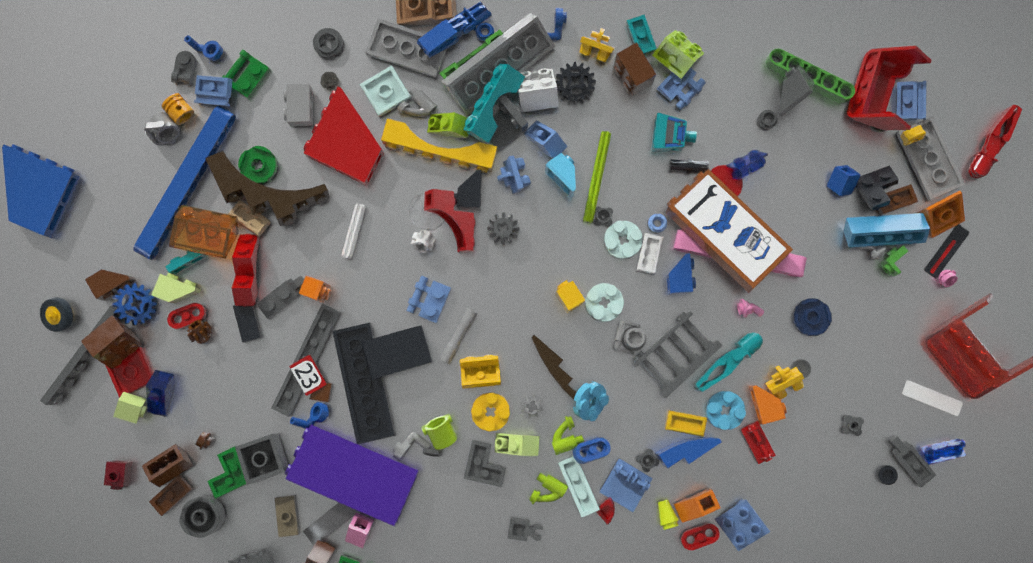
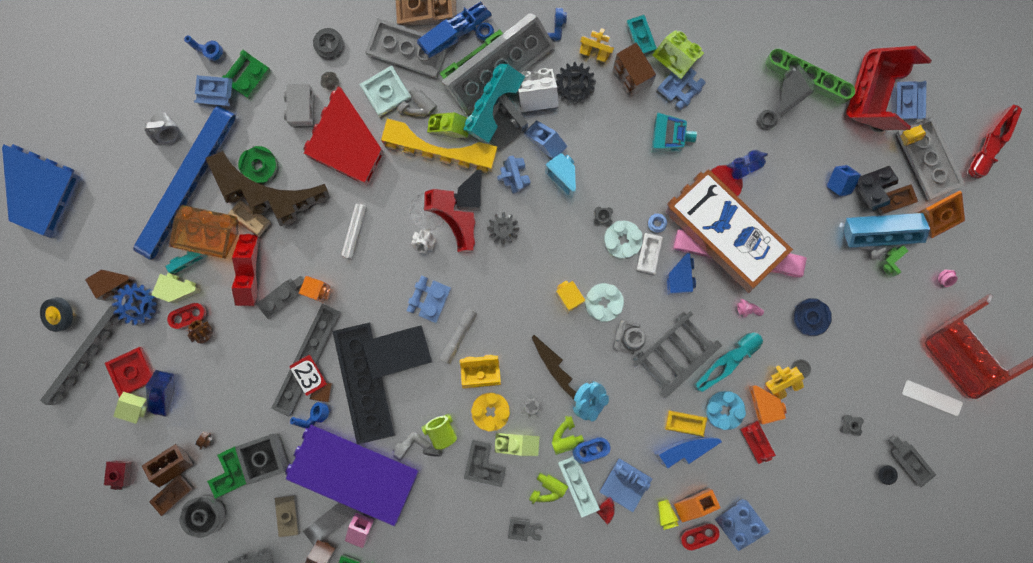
reddish brown brick [81,315,142,369] -> none
light orange piece [161,93,194,125] -> none
dark grey plate [171,51,196,85] -> none
black tile [233,305,262,343] -> none
lime axle [583,131,611,223] -> none
dark grey plate [636,449,660,472] -> none
black pin [669,158,709,174] -> none
clear blue hinge [921,438,966,465] -> none
black sticker [924,224,969,278] -> none

